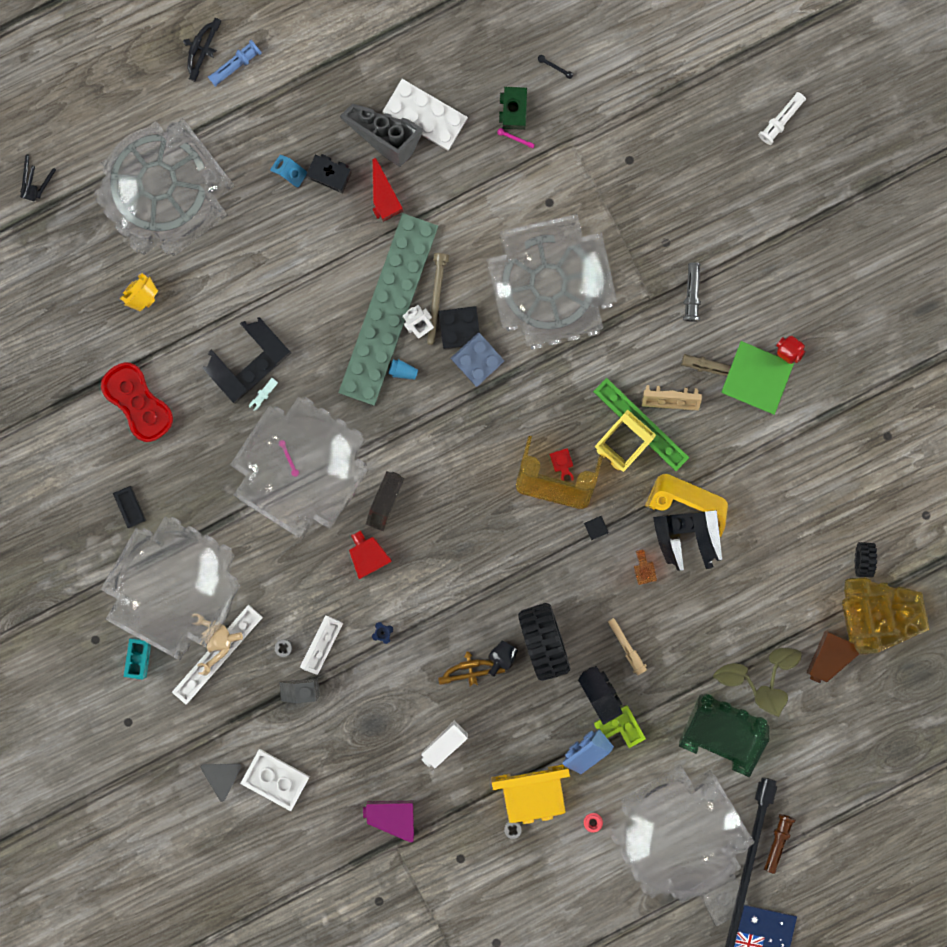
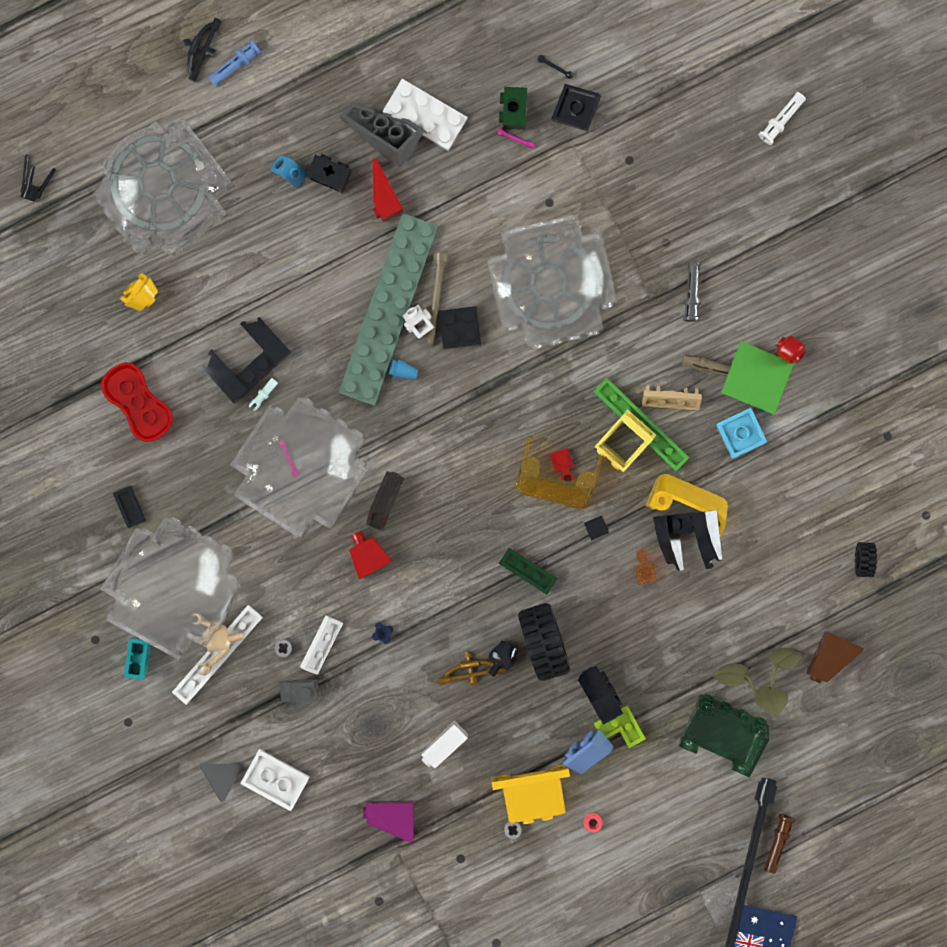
sand blue plate [450,332,504,387] -> none
tan pin [608,618,647,676] -> none
clear windscreen [611,765,754,904] -> none
clear yellow wedge [842,578,930,655] -> none
none -> dark green plate [498,548,557,594]
none -> black hinge [552,84,601,132]
none -> medium azure plate [715,408,767,459]

